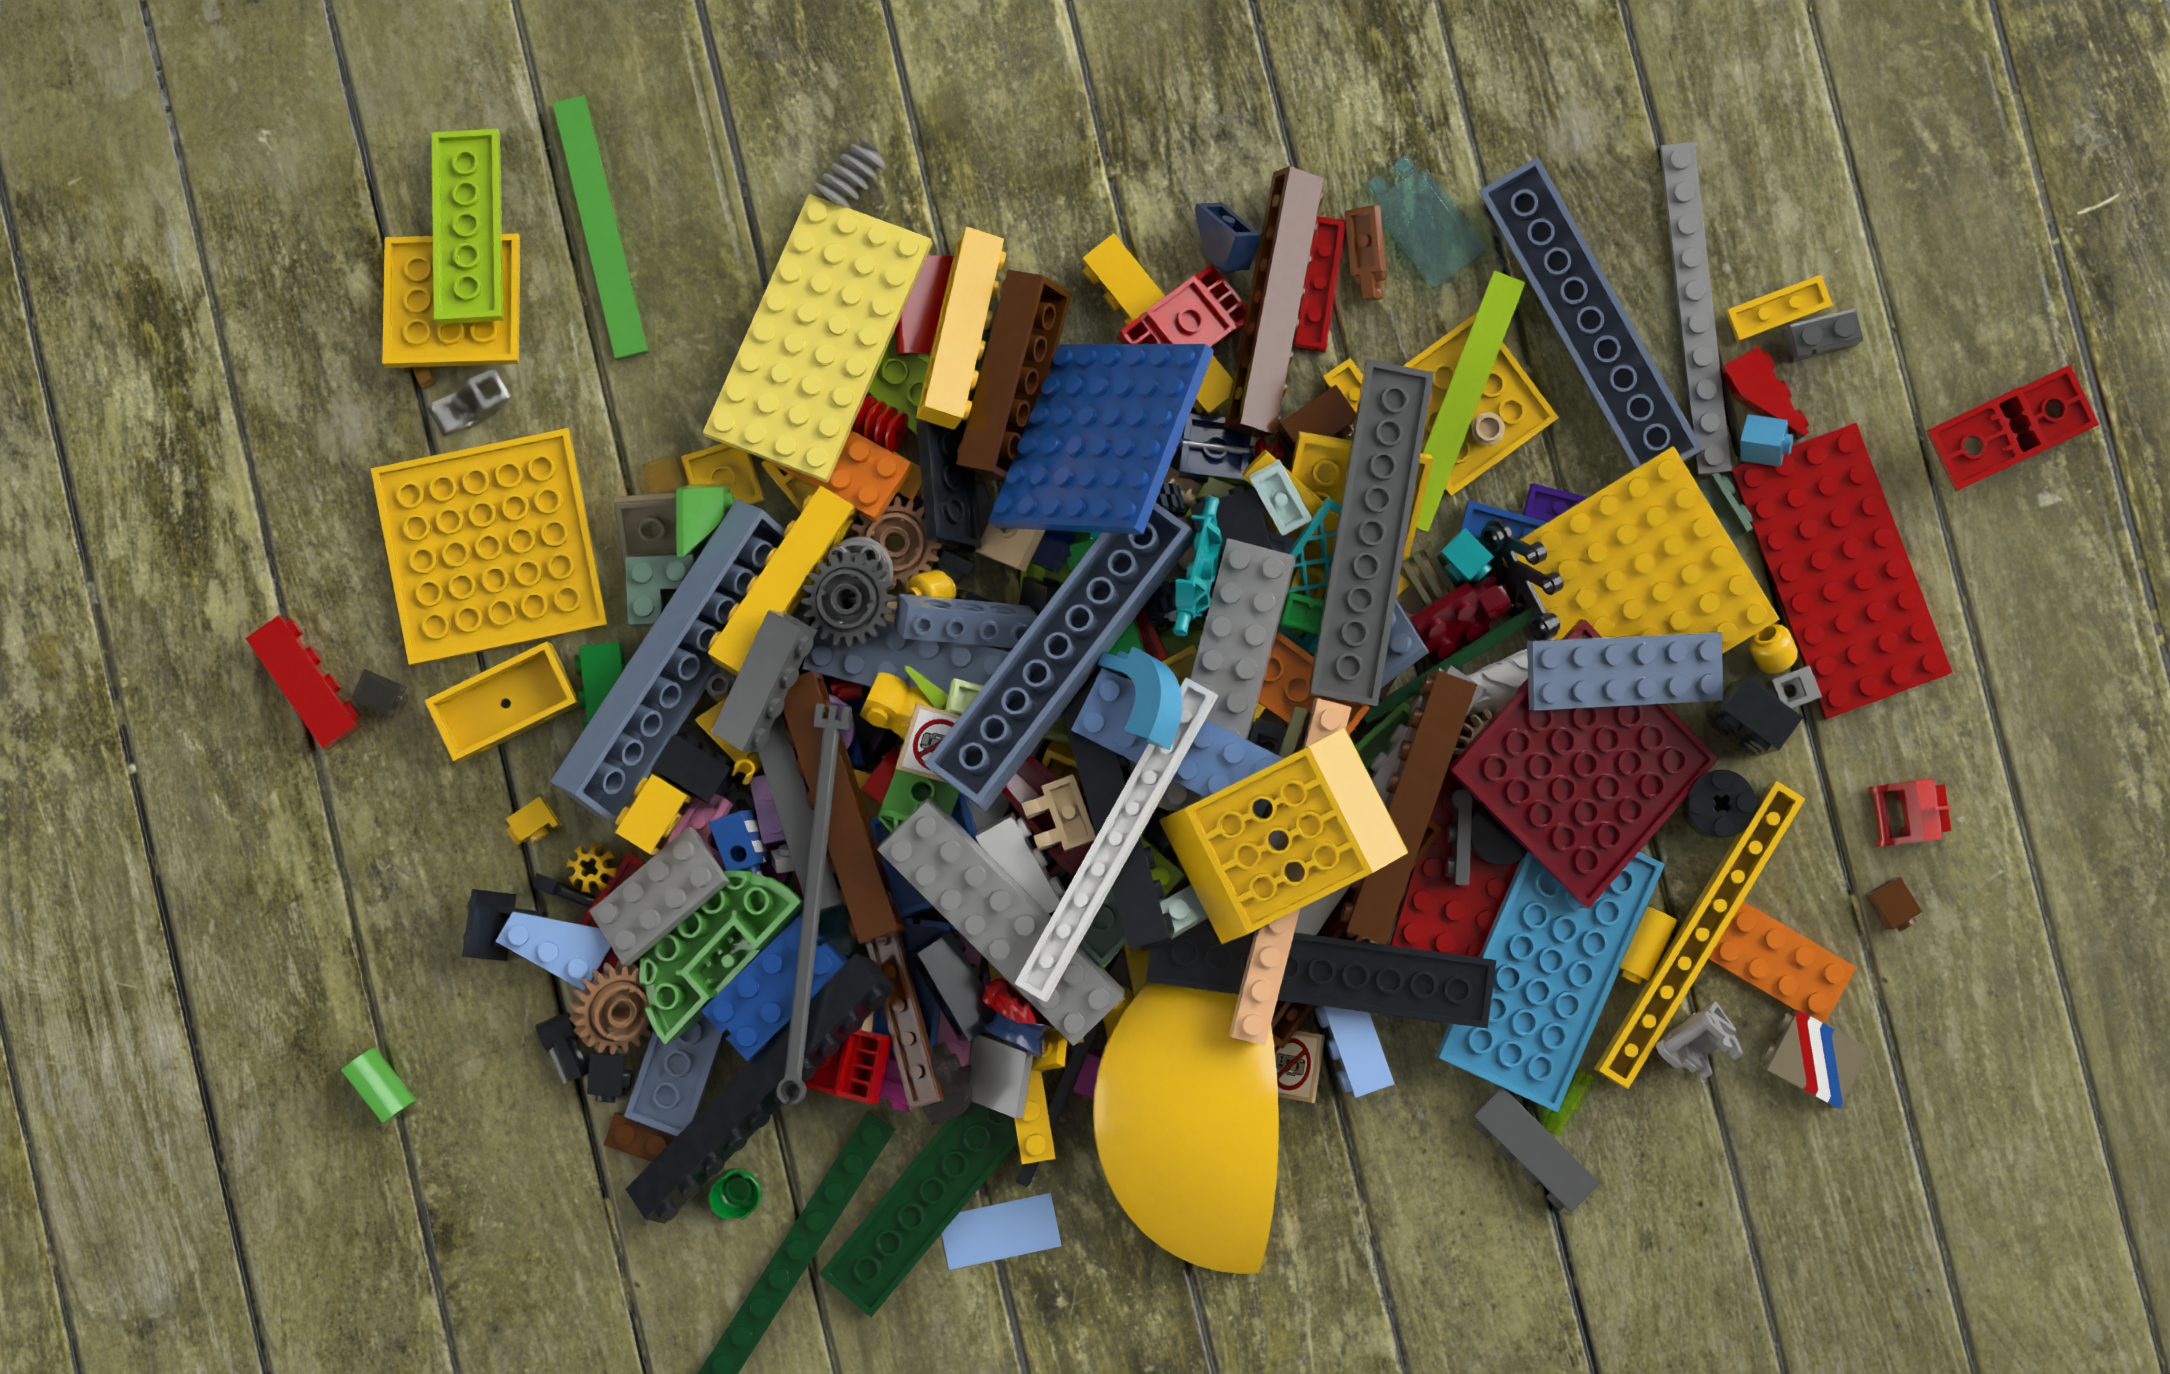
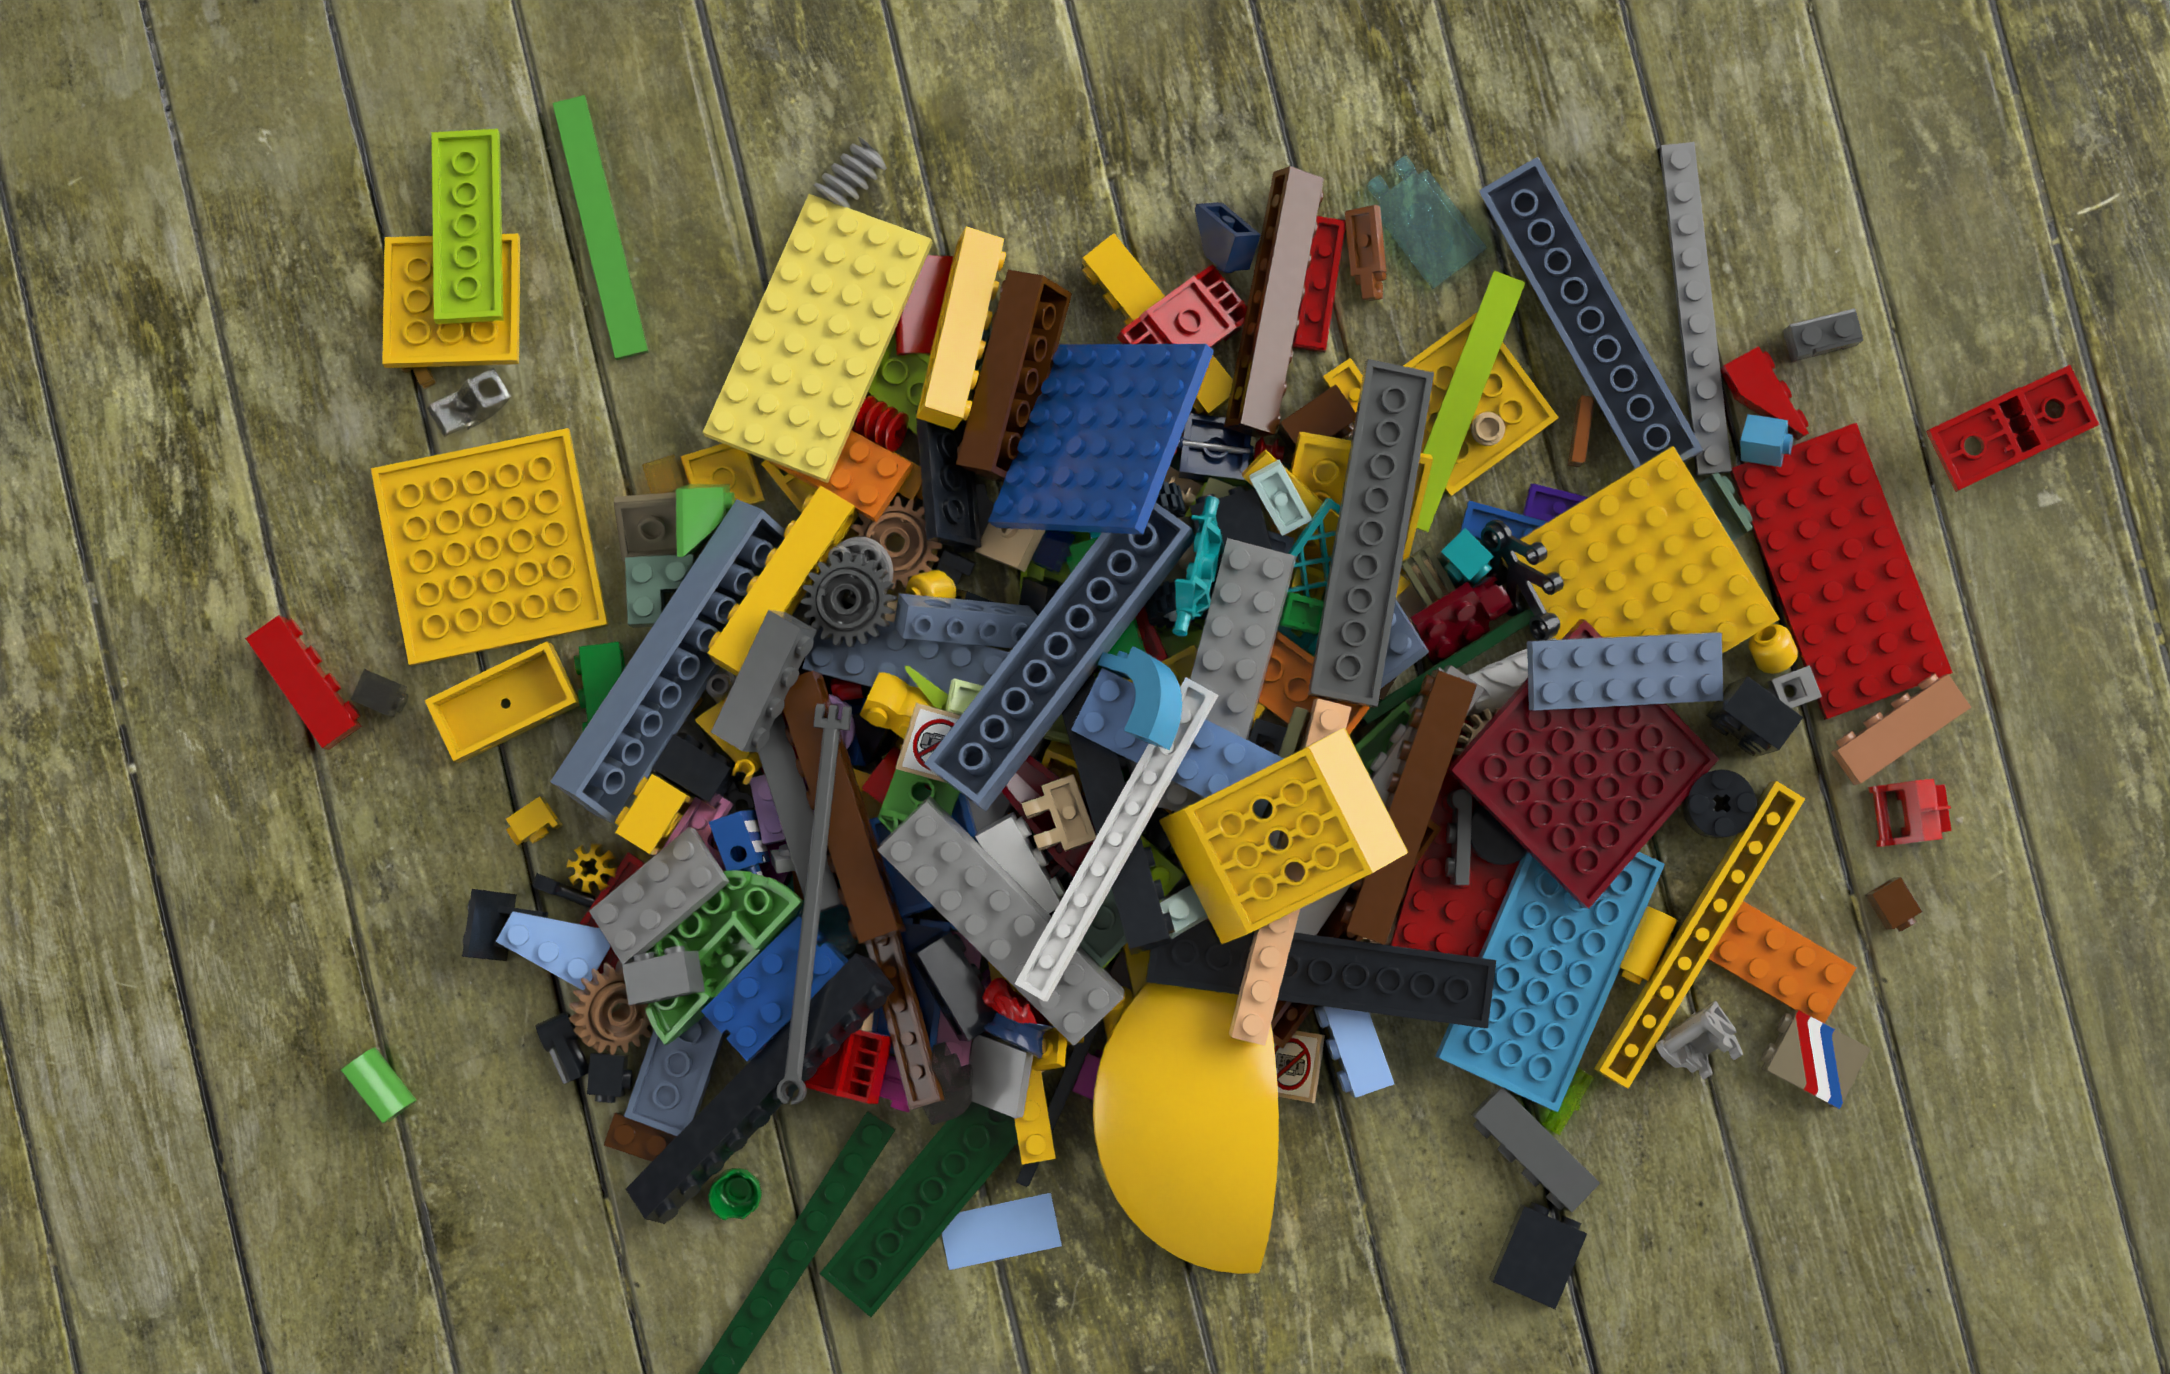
yellow plate [1725,274,1833,342] -> none
none -> brick [622,946,705,1005]
none -> black brick [1489,1201,1587,1310]
none -> dark orange tile [1567,395,1595,467]
none -> nougat brick [1831,673,1971,785]

